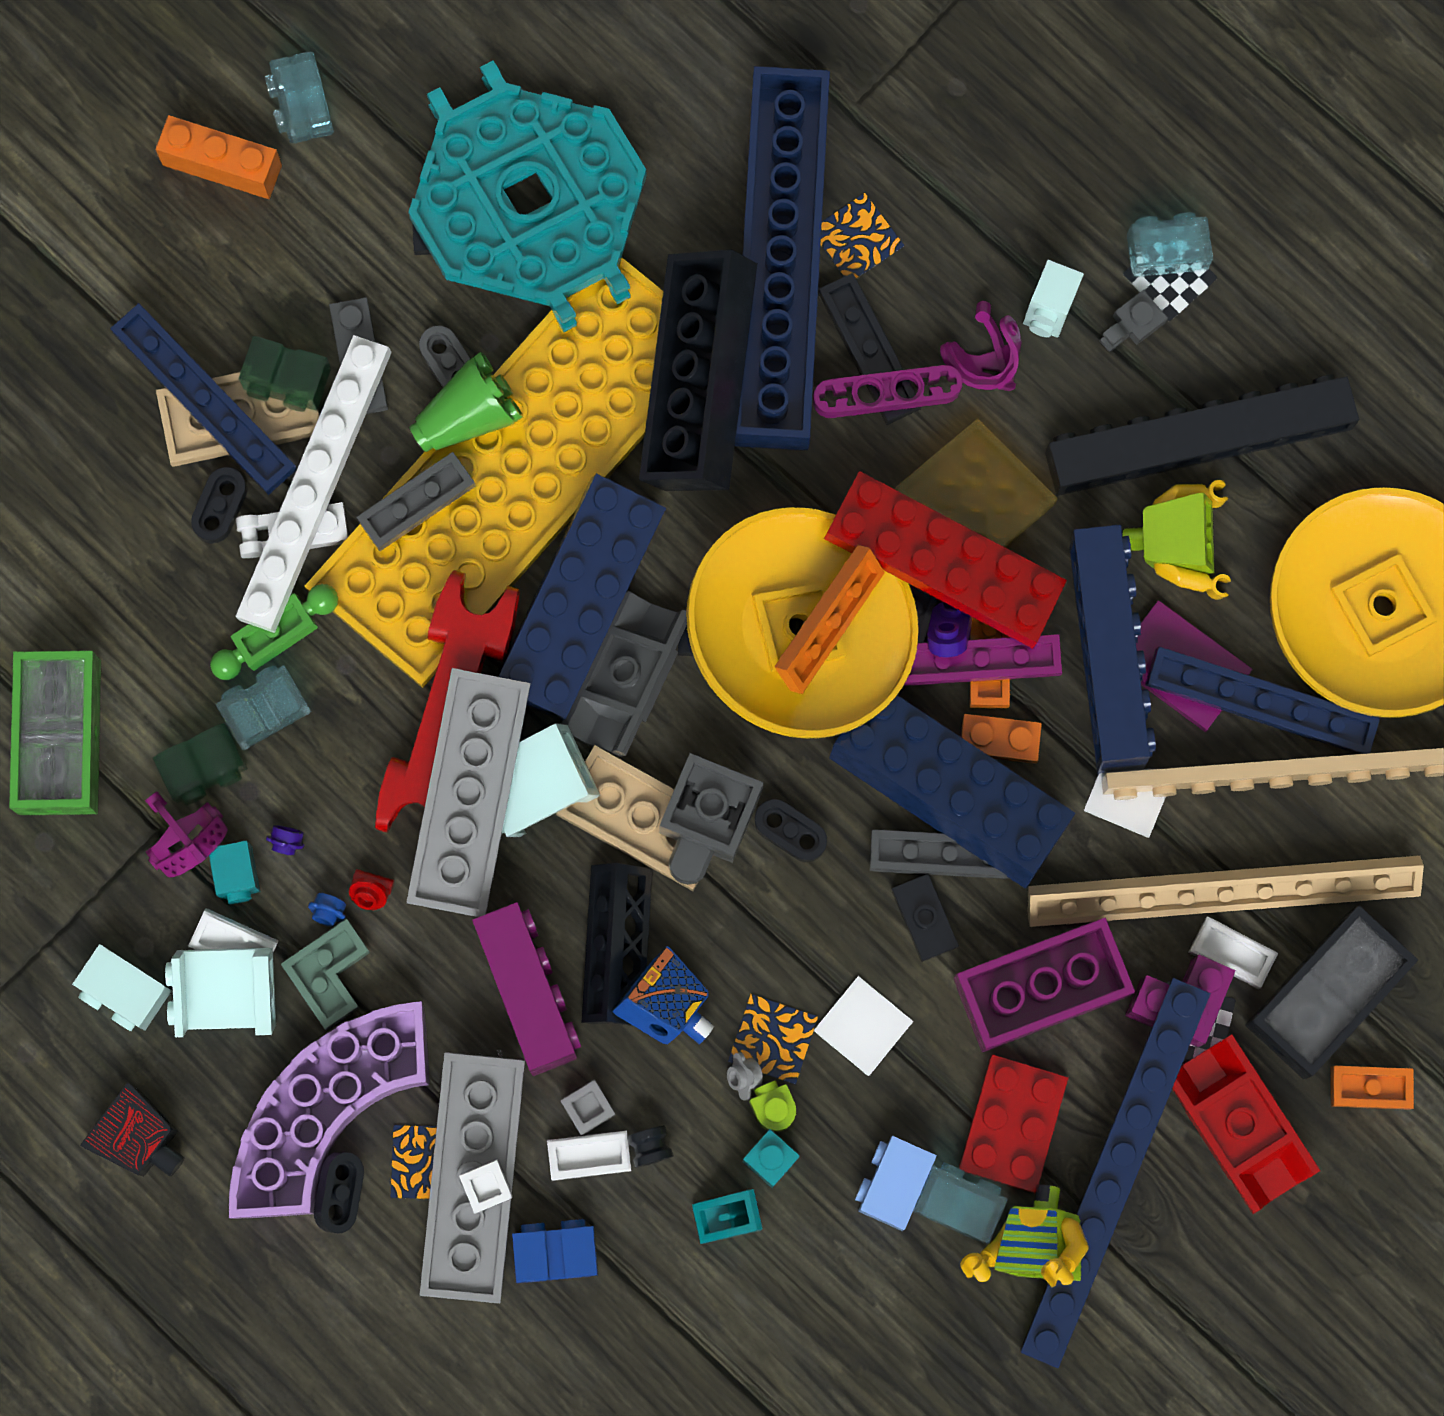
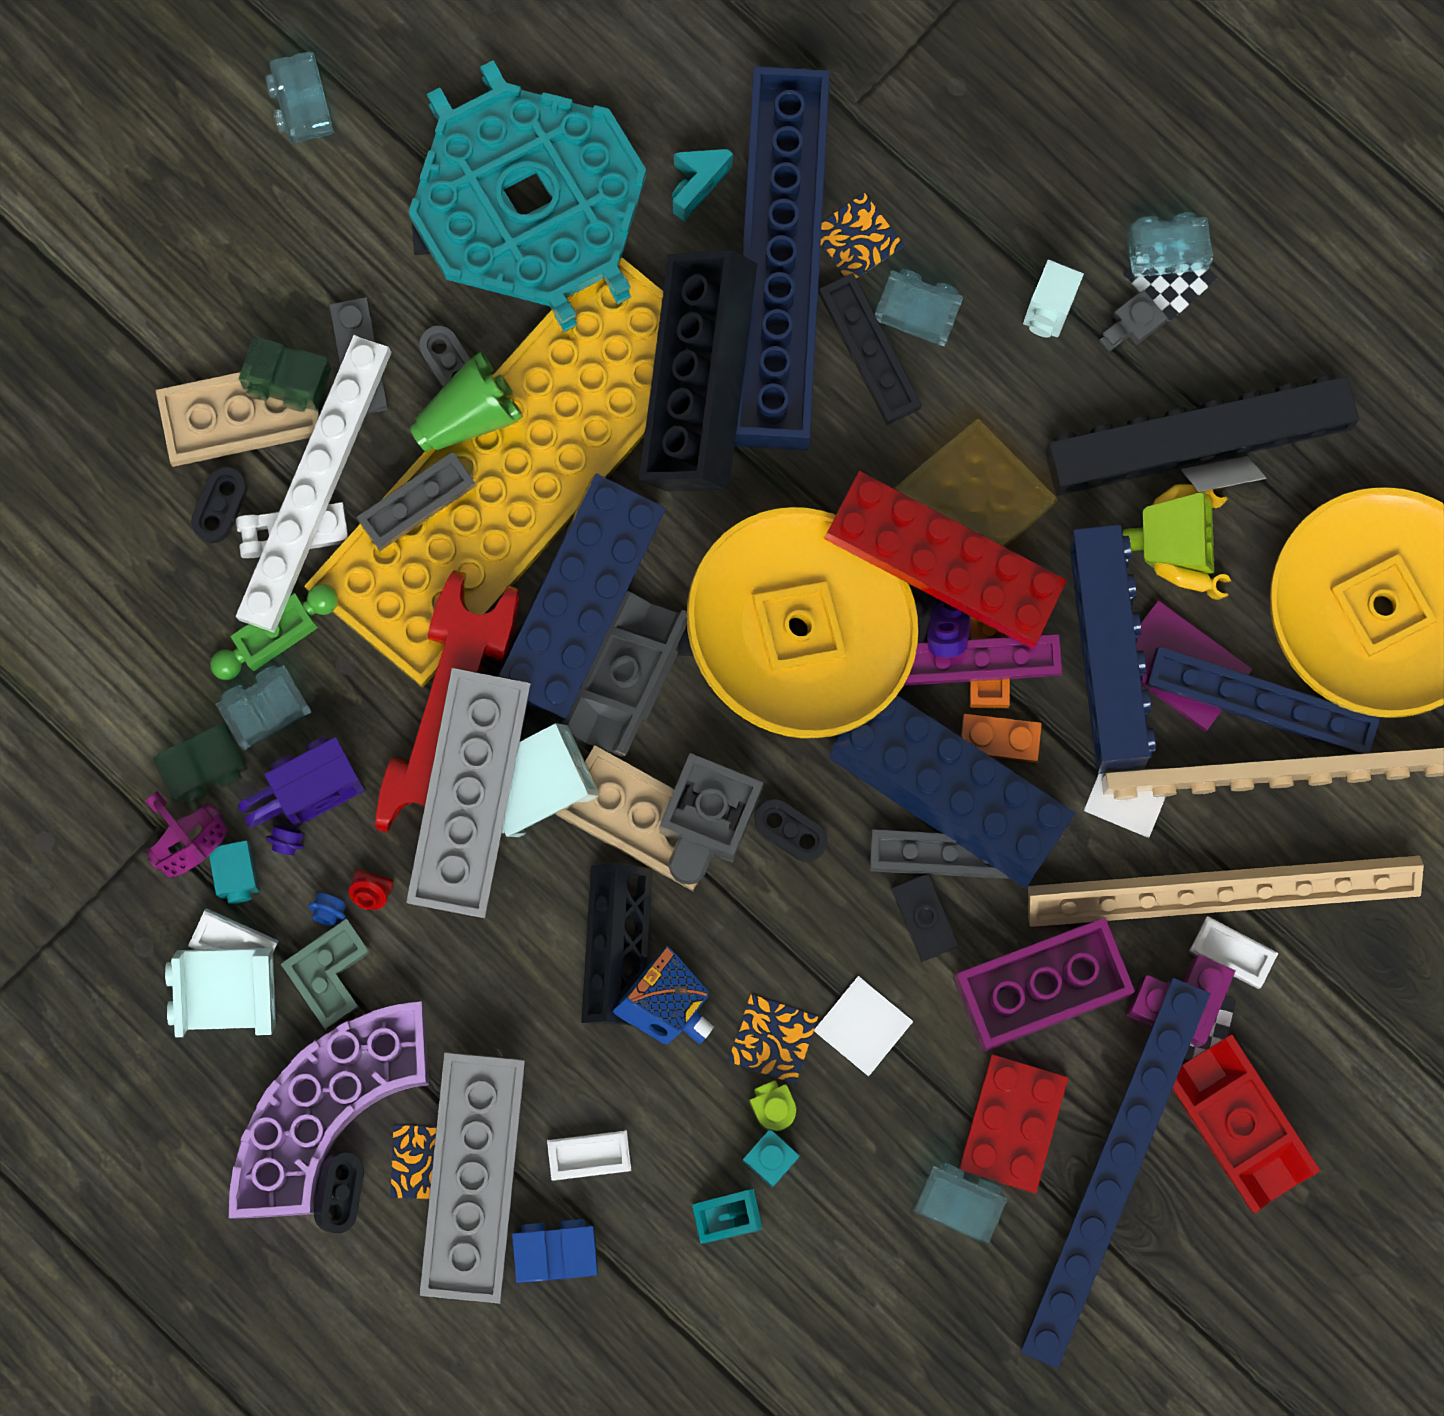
clear brick [9,651,101,815] -> none
light aqua brick [72,944,172,1031] -> none
black torso [81,1083,185,1177] -> none
dark blue plate [110,303,297,495] -> none
orange brick [155,115,282,199] -> none
white plate [459,1159,513,1214] -> none
magenta brick [472,902,581,1076] -> none
light grey plate [561,1080,616,1136] -> none
black wheel [627,1125,674,1168] -> none
light grey plate [727,1052,763,1100] -> none
orange plate [775,545,885,694] -> none
magenta beam [813,365,963,418] -> none
light blue brick [855,1136,937,1231] -> none
magenta helmet [940,301,1022,391] -> none
torso [960,1185,1089,1287] -> none
clear brick [1245,905,1418,1080] -> none
orange plate [1331,1066,1414,1110] -> none
none -> dark purple brick [238,737,365,828]
none -> teal slope [672,149,733,222]
none -> clear light blue brick [875,269,964,347]
none -> white sticker [1181,456,1267,492]

